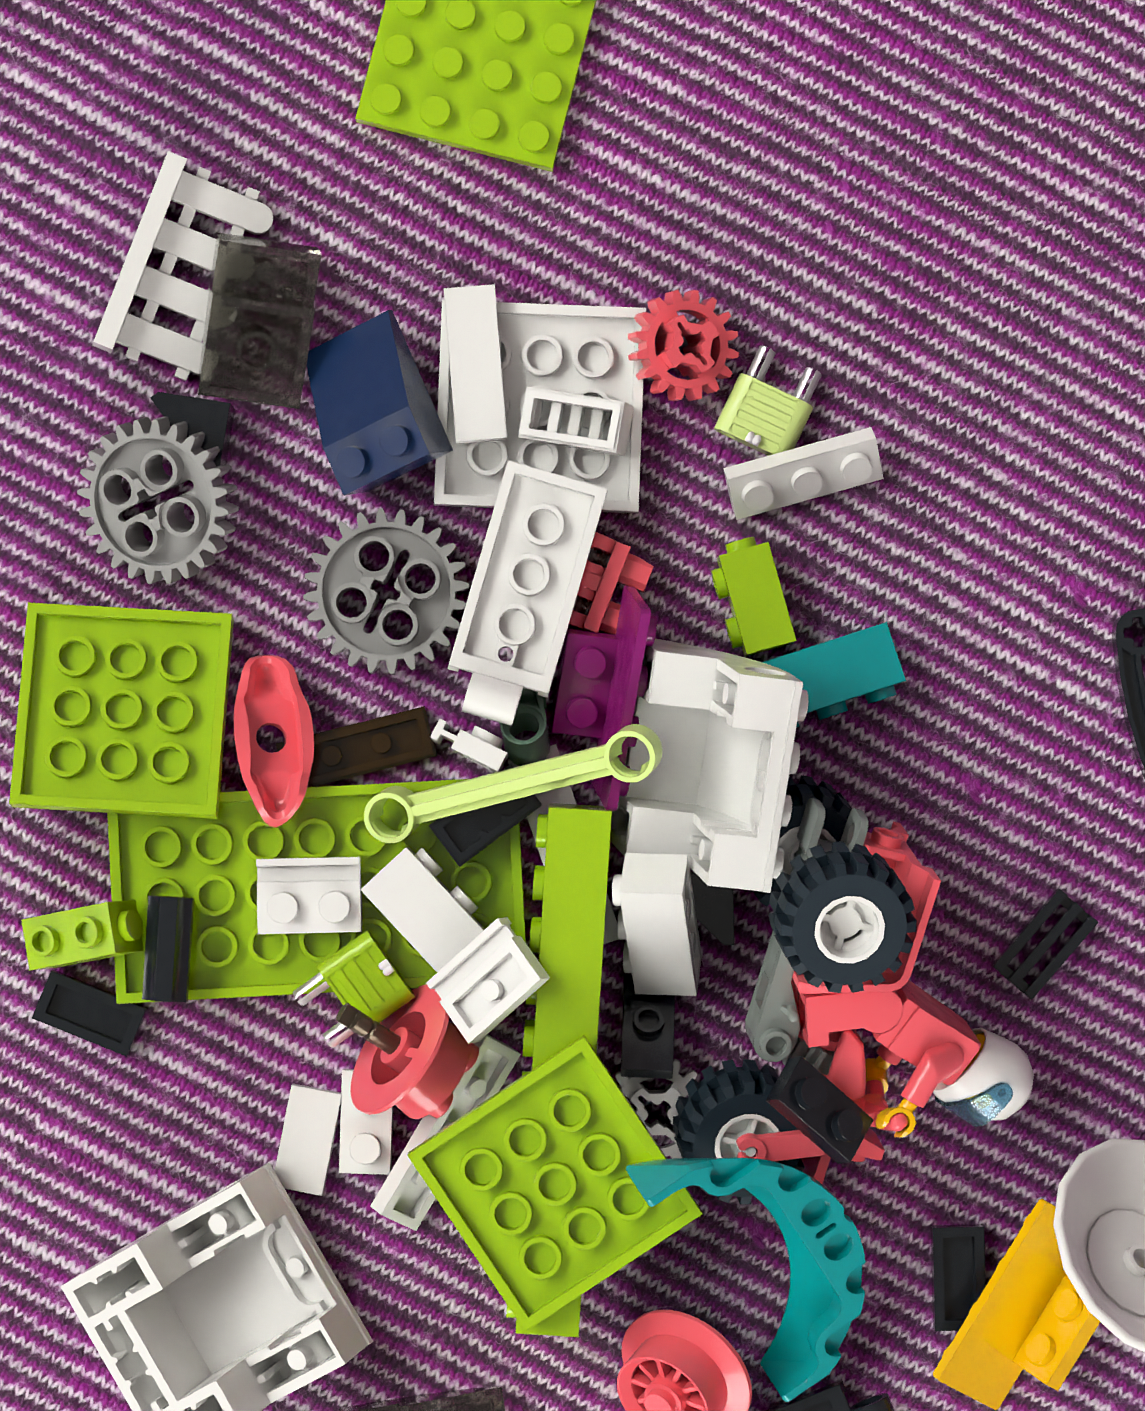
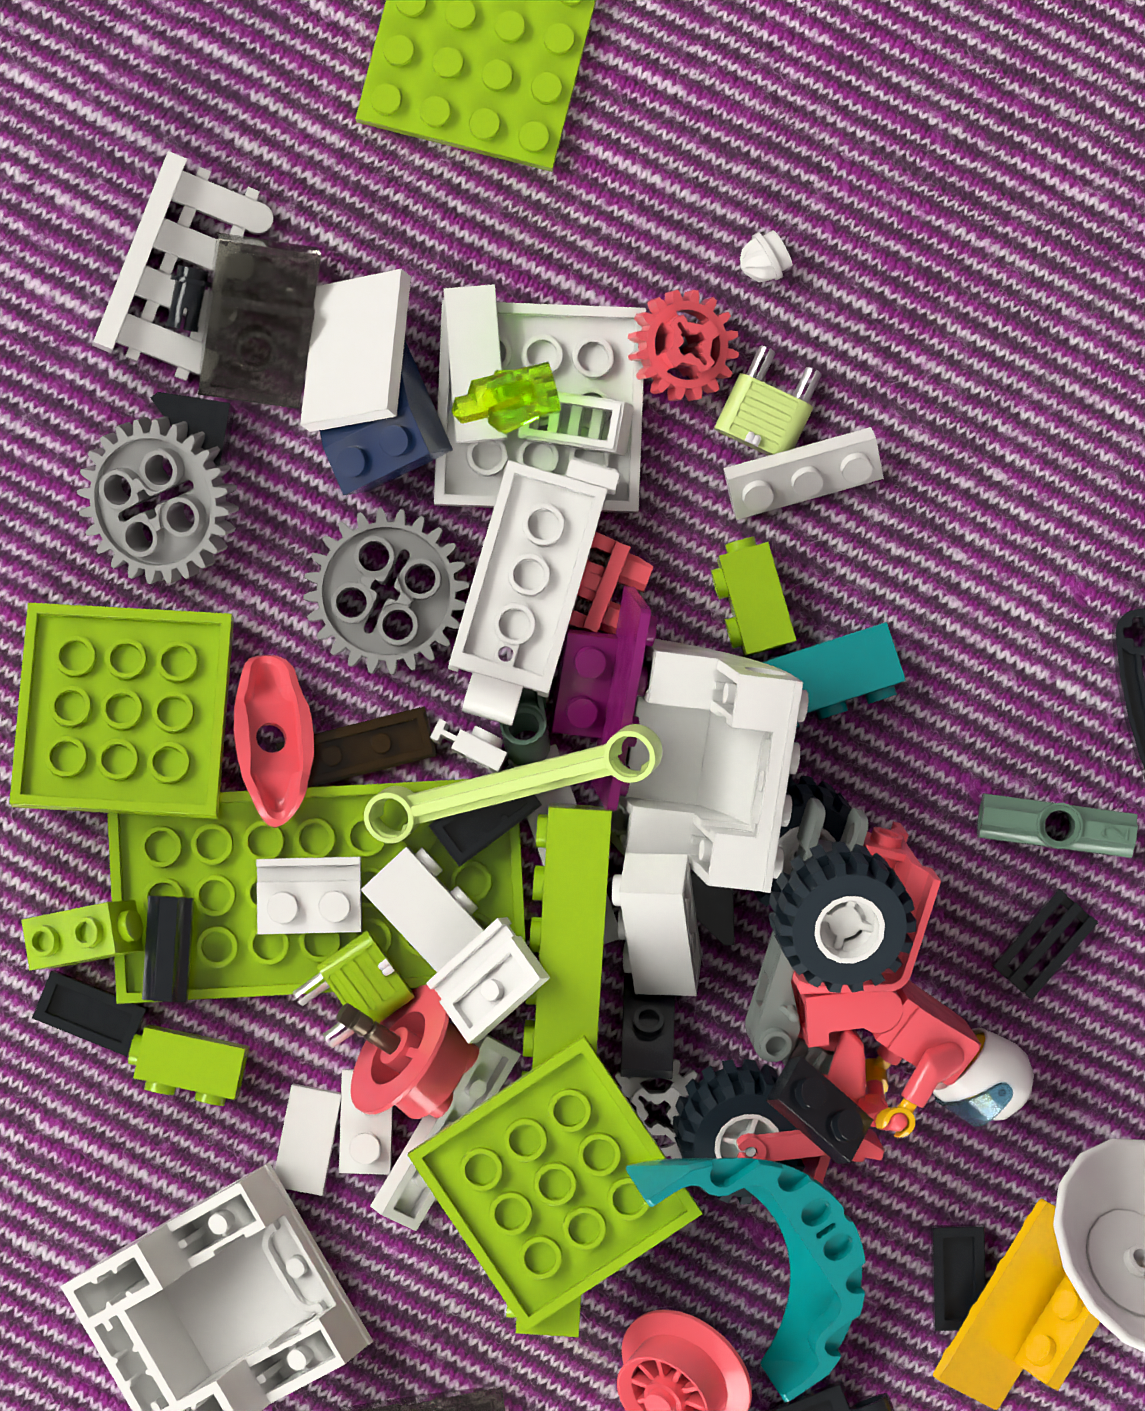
none -> lime brick [128,1025,250,1106]
none -> black pin [165,265,212,332]
none -> white tile [300,269,411,432]
none -> clear neon green rock [451,361,561,435]
none -> white tile [565,457,620,495]
none -> white plate [740,230,793,282]
none -> sand green piece [977,793,1138,858]

